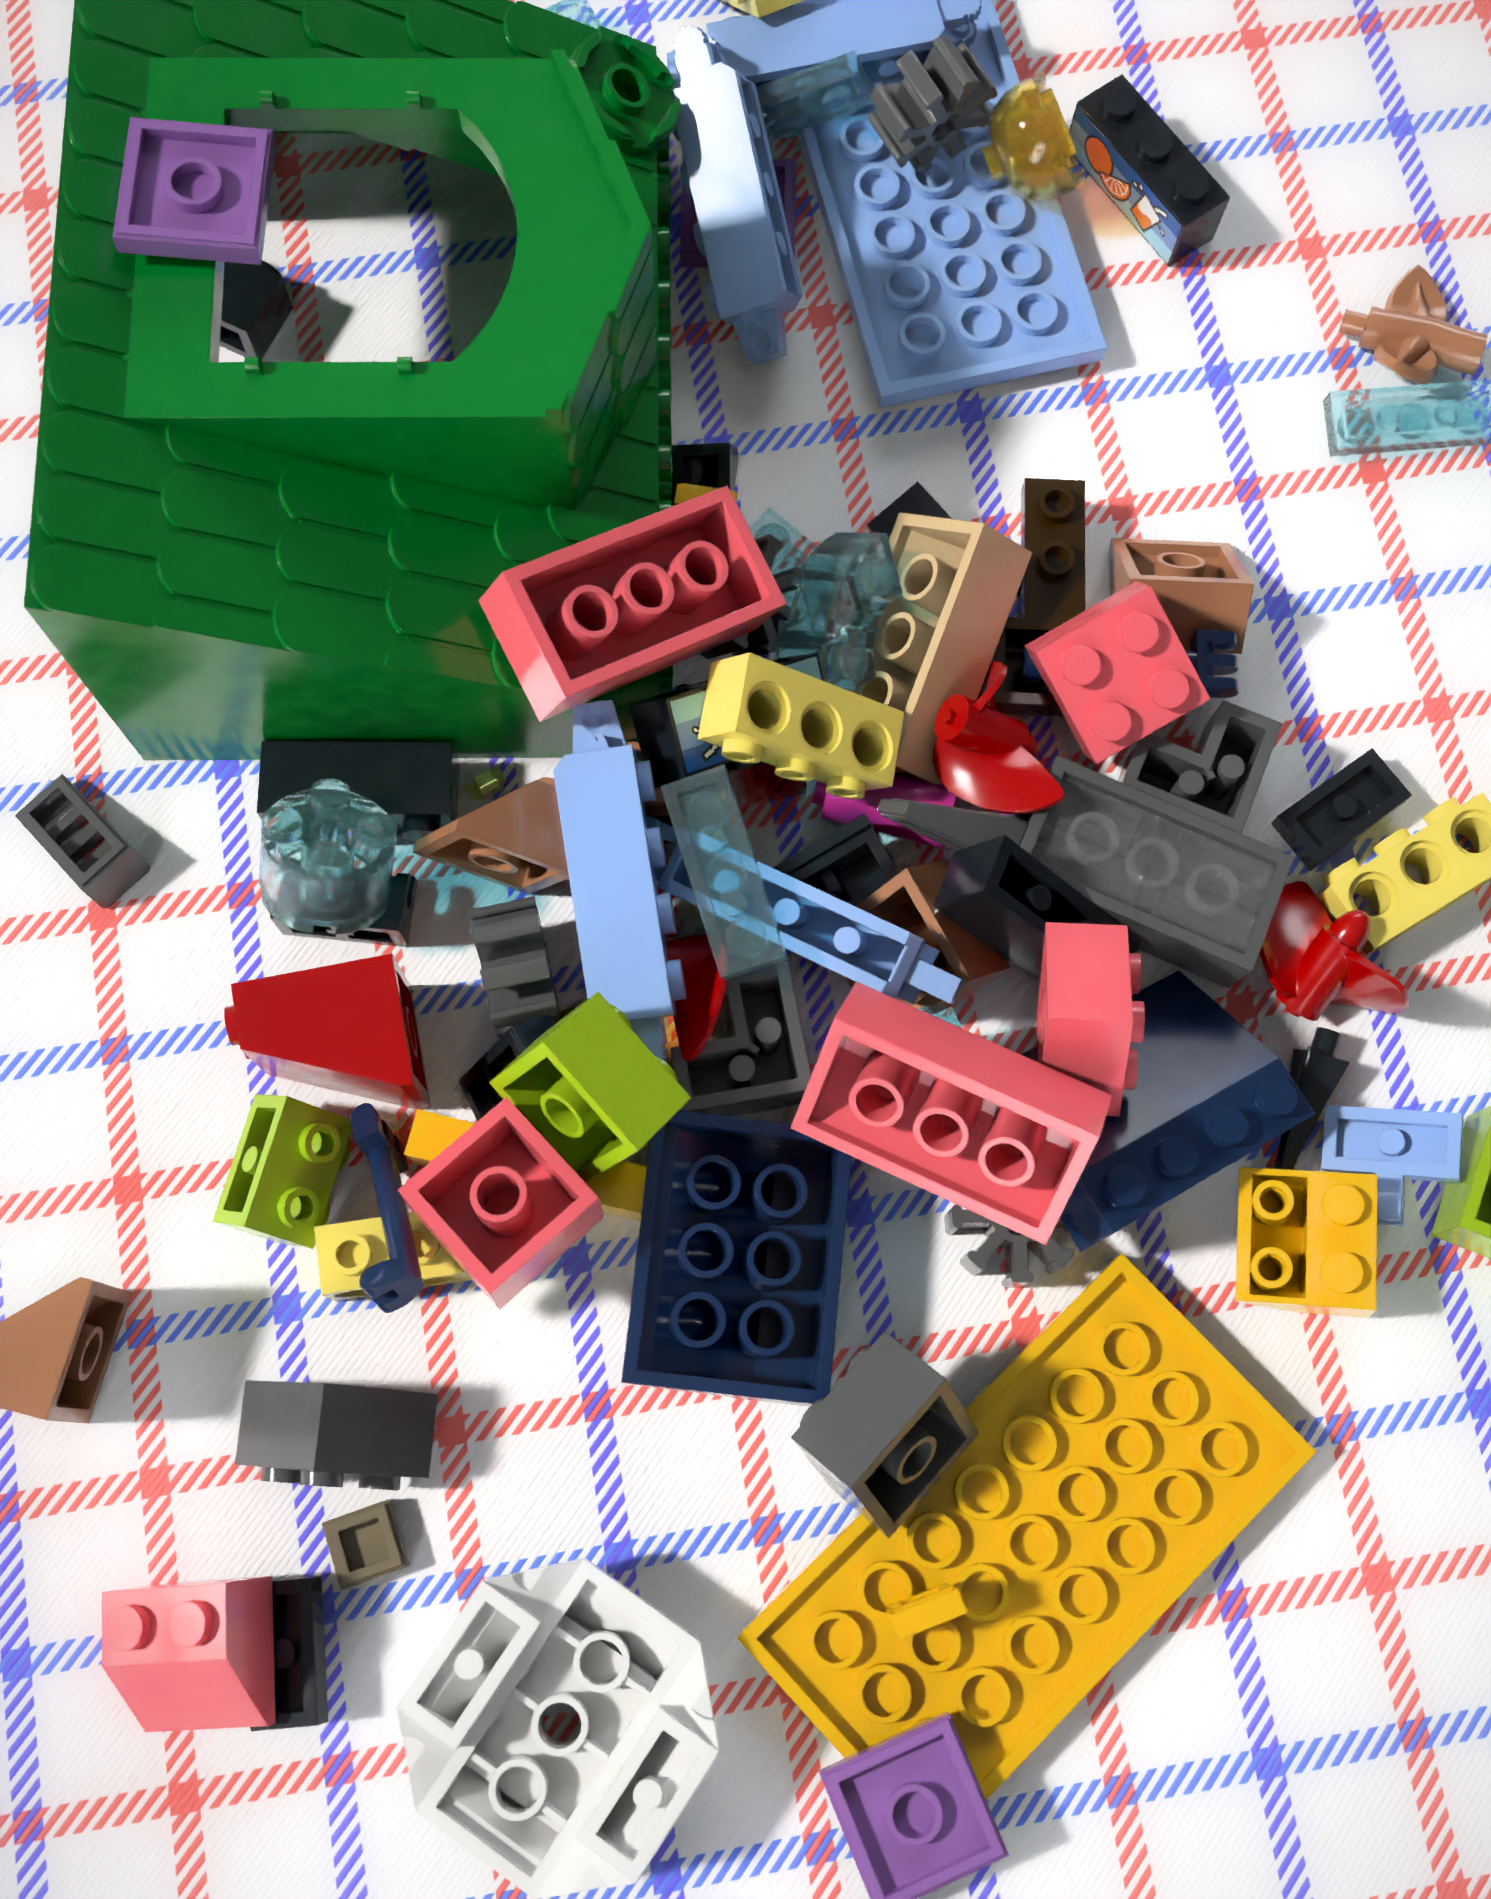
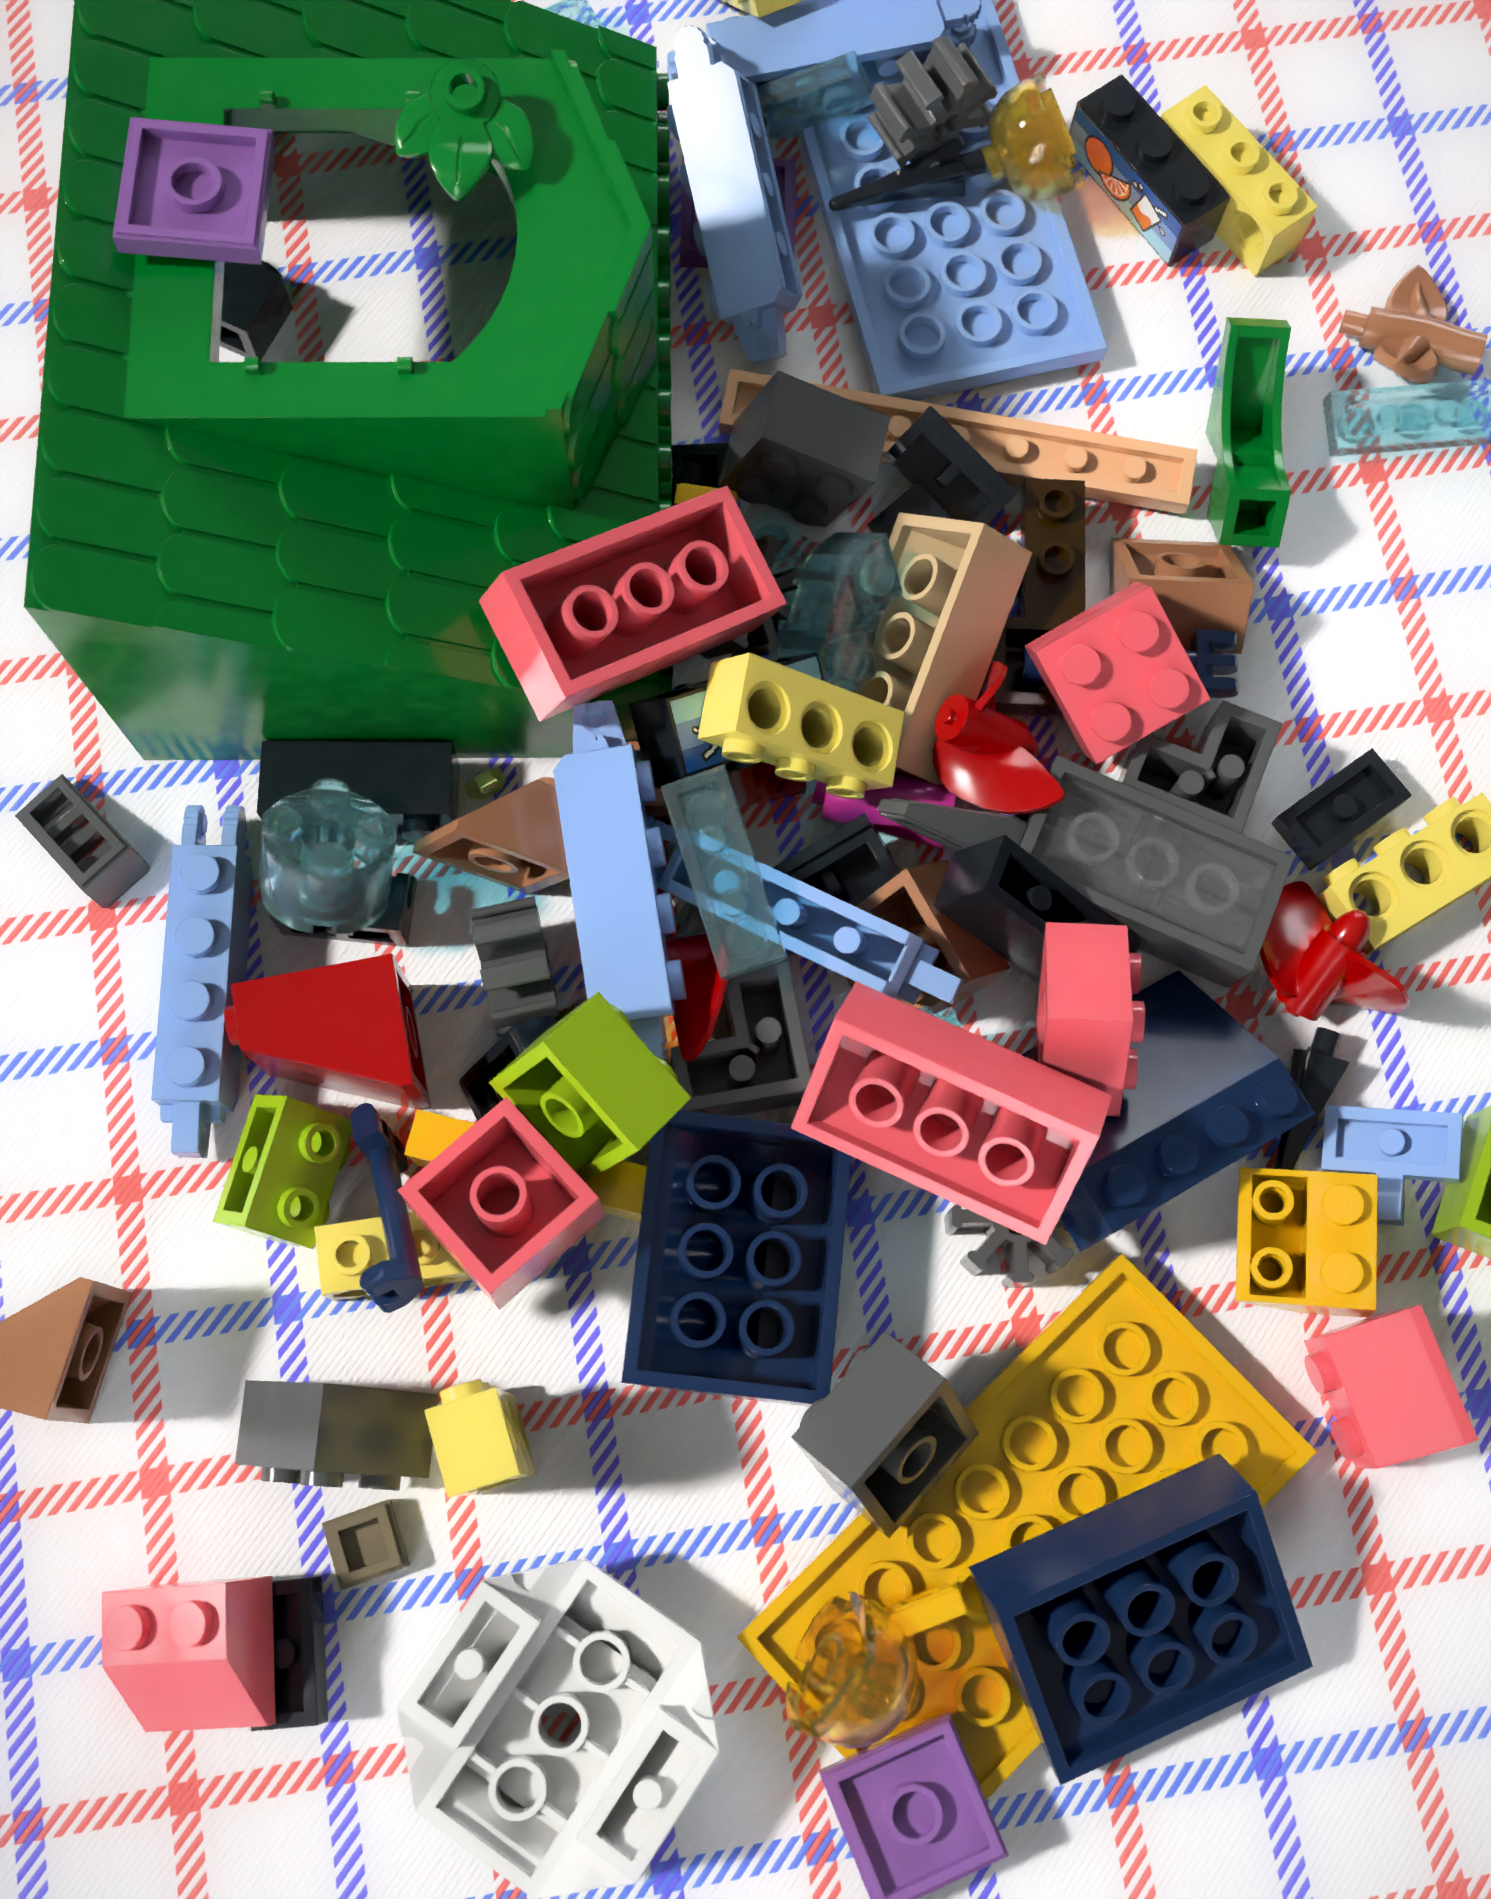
green tile [569,33,681,155] -> none
none -> light blue hinge [151,805,253,1158]
none -> green plate [395,58,534,202]
none -> light yellow brick [424,1379,537,1498]
none -> dark grey brick [718,370,890,528]
none -> light nougat plate [719,368,1198,514]
none -> clear yellow cylinder [785,1592,920,1749]
none -> black piece [829,139,986,211]
none -> black hinge [884,406,1018,524]
none -> dark blue slope [969,1453,1313,1785]
none -> light yellow brick [1161,85,1318,277]
none -> green arch [1205,317,1292,548]
none -> coral slope [1304,1304,1478,1469]

